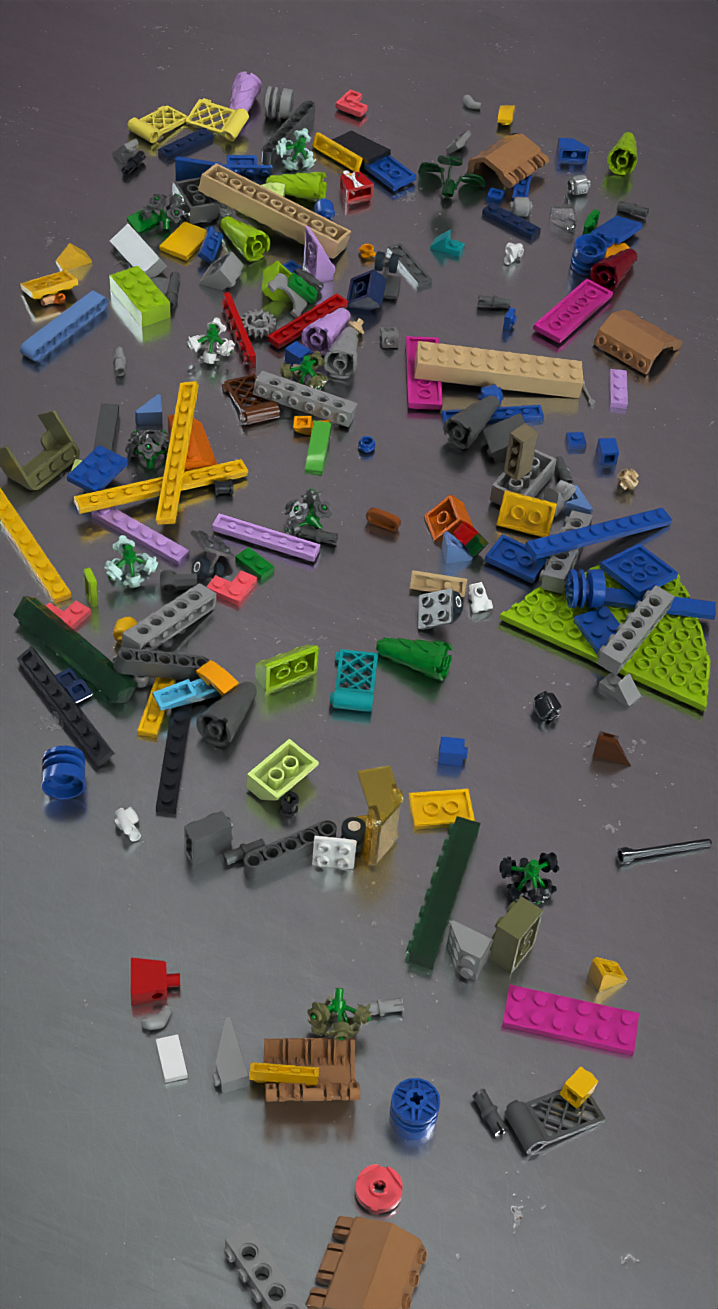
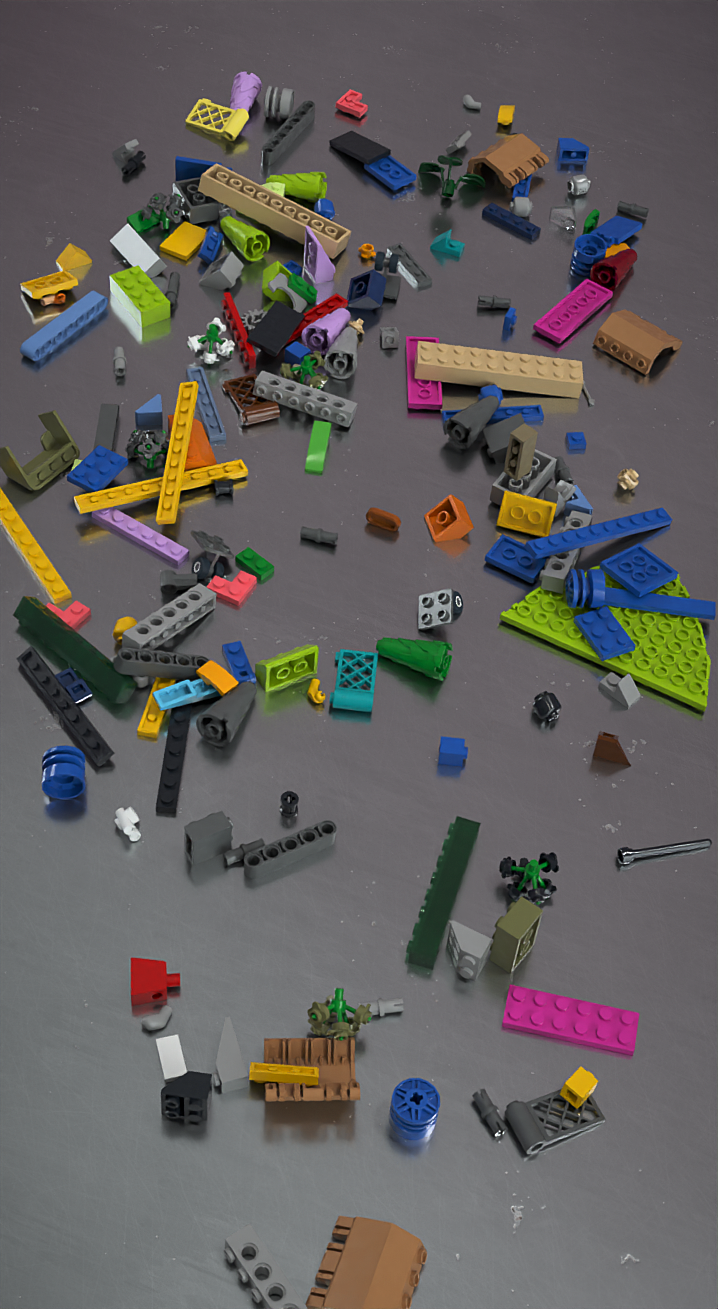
lime tile [83,567,98,607] -> none
light aqua plant [104,535,158,588] -> none
light yellow piece [127,105,188,143] -> none
dark blue plate [158,128,213,161] -> none
lavender plate [212,513,320,562] -> none
blue bracket [222,155,273,176] -> none
yellowish green slope [246,739,319,800] -> none
light aqua plant [275,128,316,171] -> none
dark grey plant [285,488,332,537] -> none
light orange slope [293,416,329,436] -> none
dark grey pin [295,268,324,292] -> none
yellow tile [312,132,363,172] -> none
white plate [312,817,367,870] -> none
red torso [340,171,373,203] -> none
coral plate [355,1164,403,1215] -> none
clear yellow windscreen [356,766,404,866] -> none
blue plate [358,436,376,452] -> none
yellow tile [408,789,475,830] -> none
tan plate [410,570,467,597] -> none
medium blue slope [441,531,473,564] -> none
leg [453,521,489,557] -> none
white plate [468,582,493,613] -> none
blue tile [486,188,505,204] -> none
white plate [504,242,524,265] -> none
yellow slope [588,957,628,992] -> none
blue brick [596,438,619,465] -> none
light grey brick [597,585,675,675] -> none
lime cone [607,132,638,175] -> none
lavender plate [609,369,628,409] -> none
none -> black slope [161,1071,212,1122]
none -> sand blue tile [186,367,226,442]
none -> blue plate [222,641,256,685]
none -> black tile [246,300,305,357]
none -> yellow arm [307,678,326,704]

